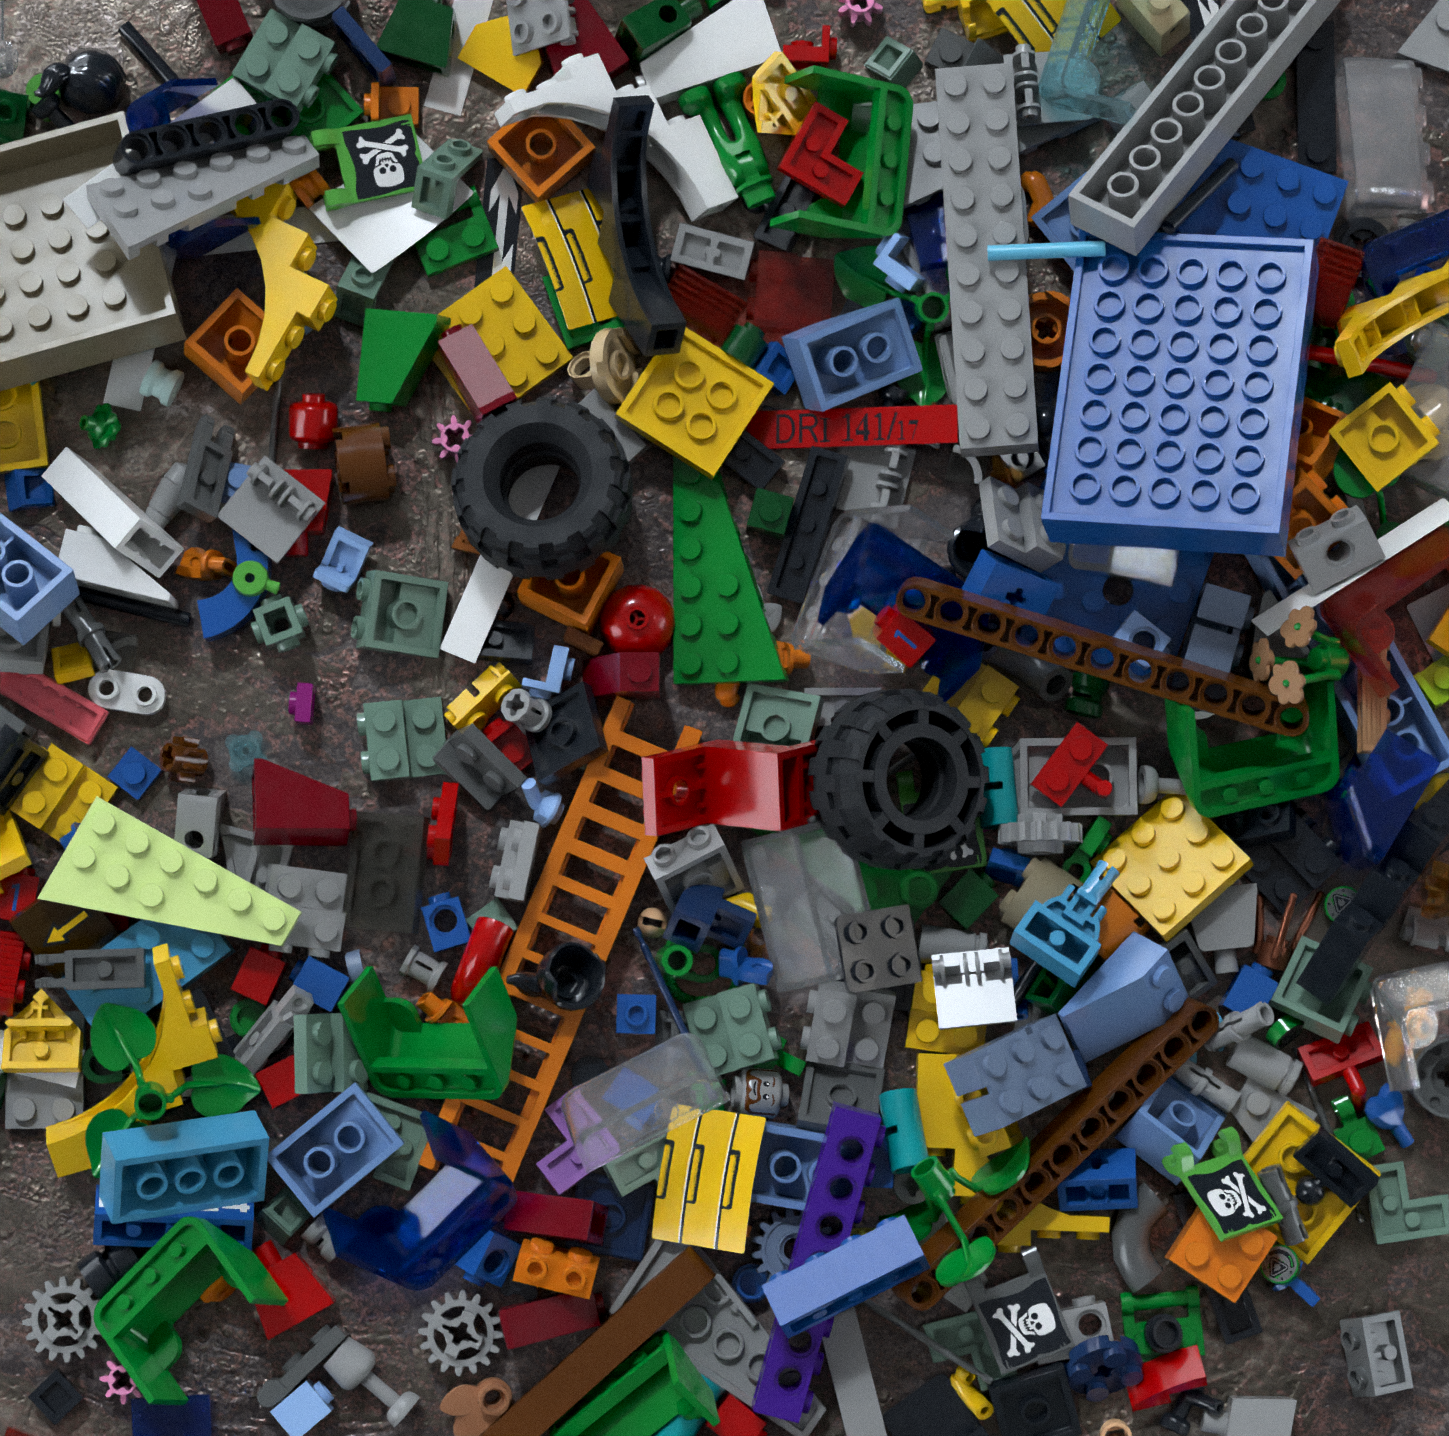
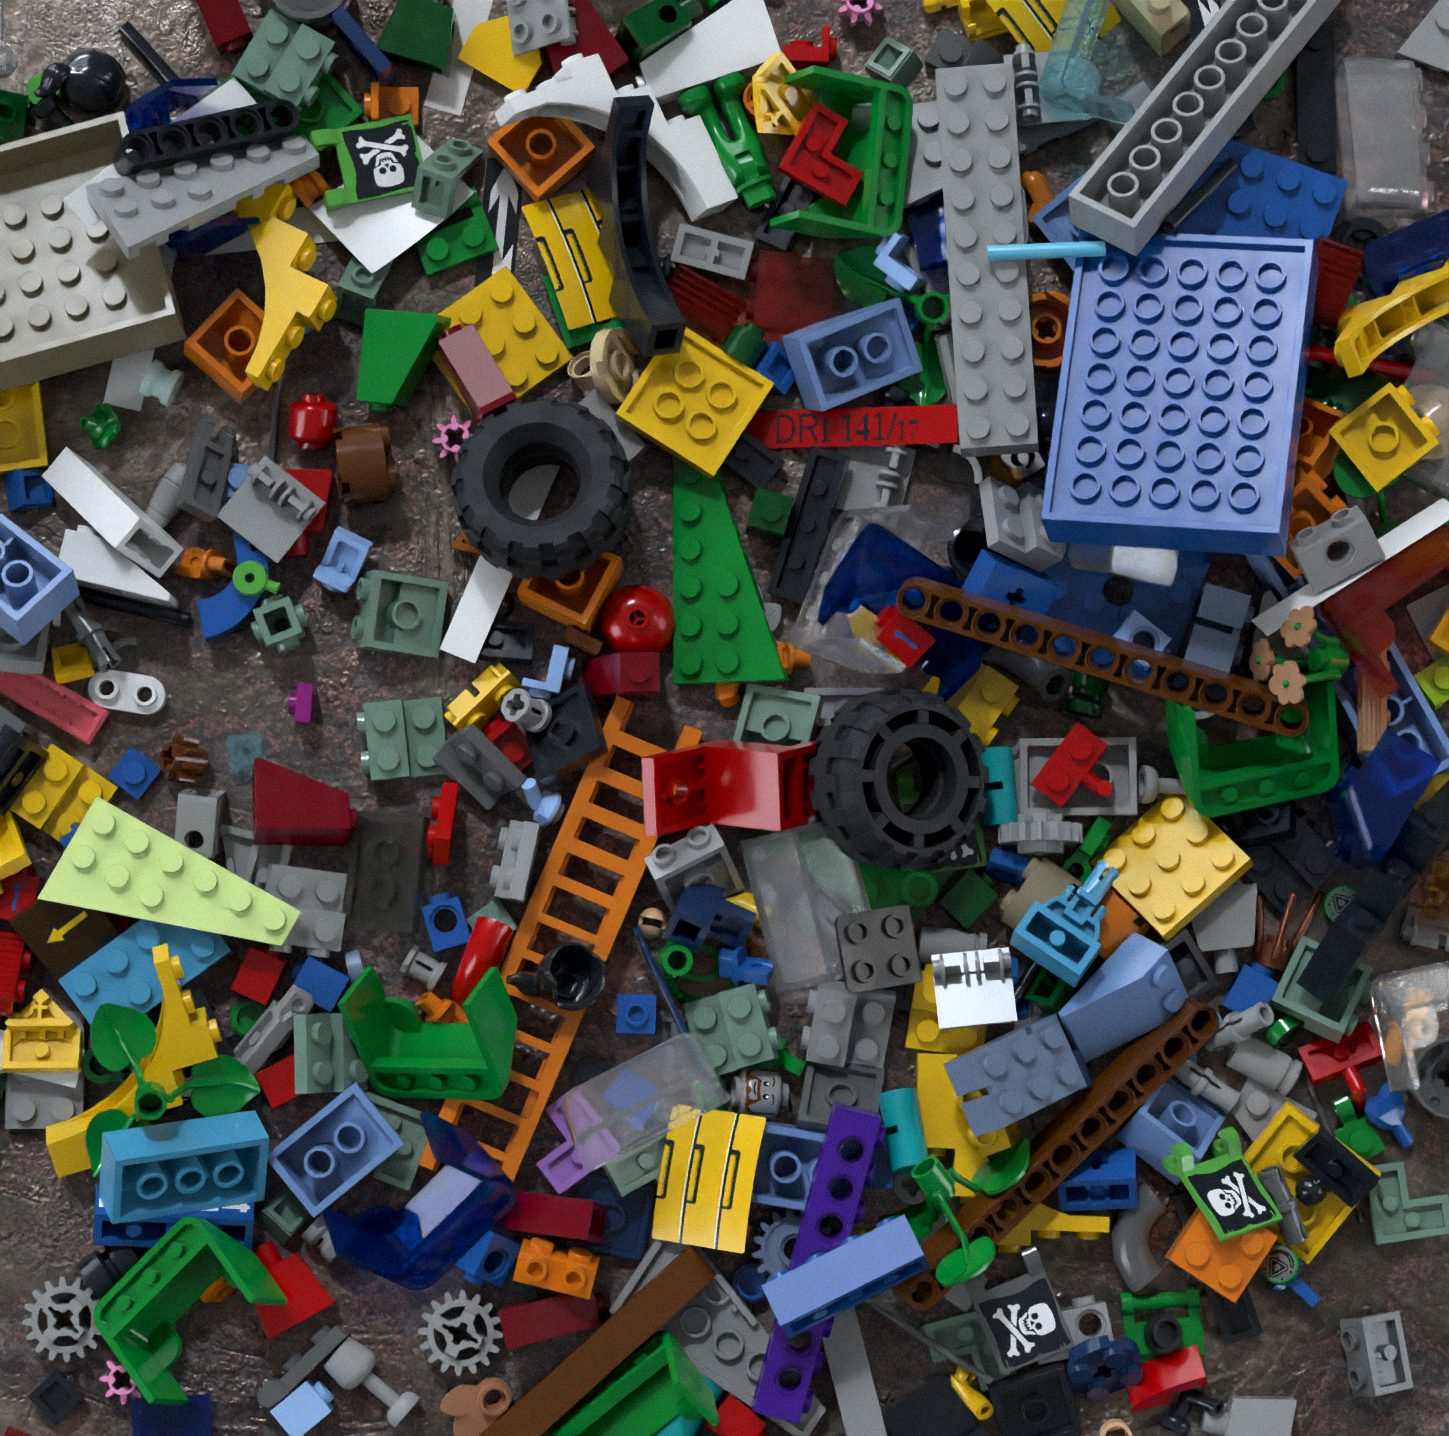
dark grey hinge [35,948,146,990] -> none

